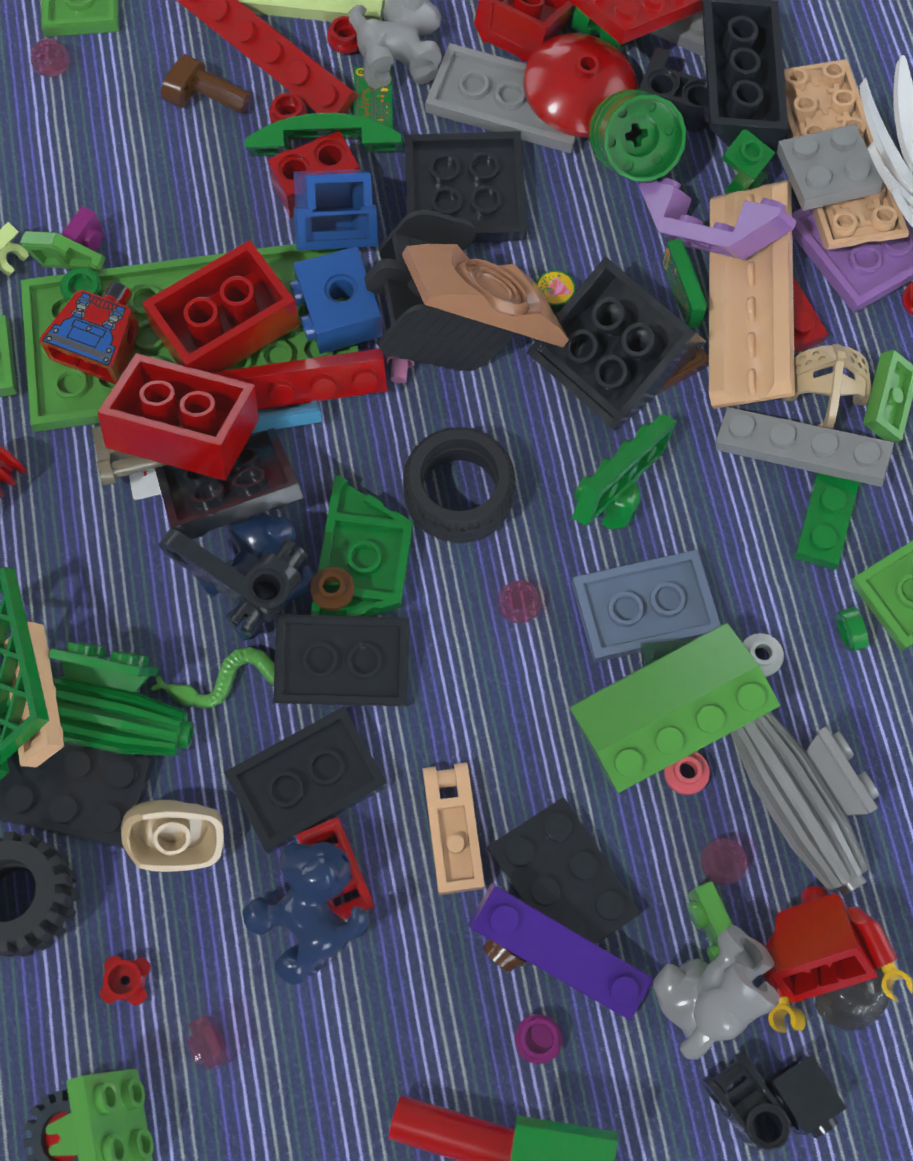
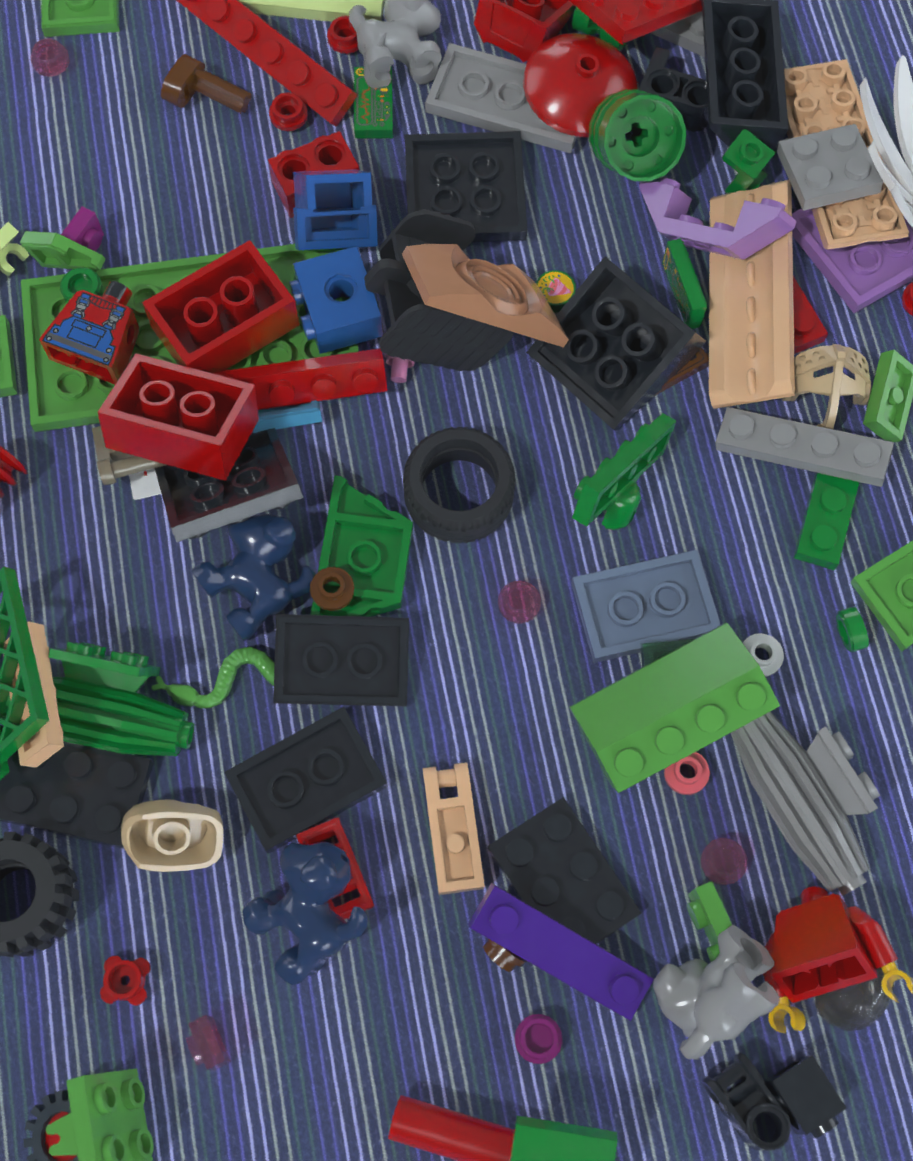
black piece [158,529,308,636] -> none
green slope [244,113,405,156] -> none

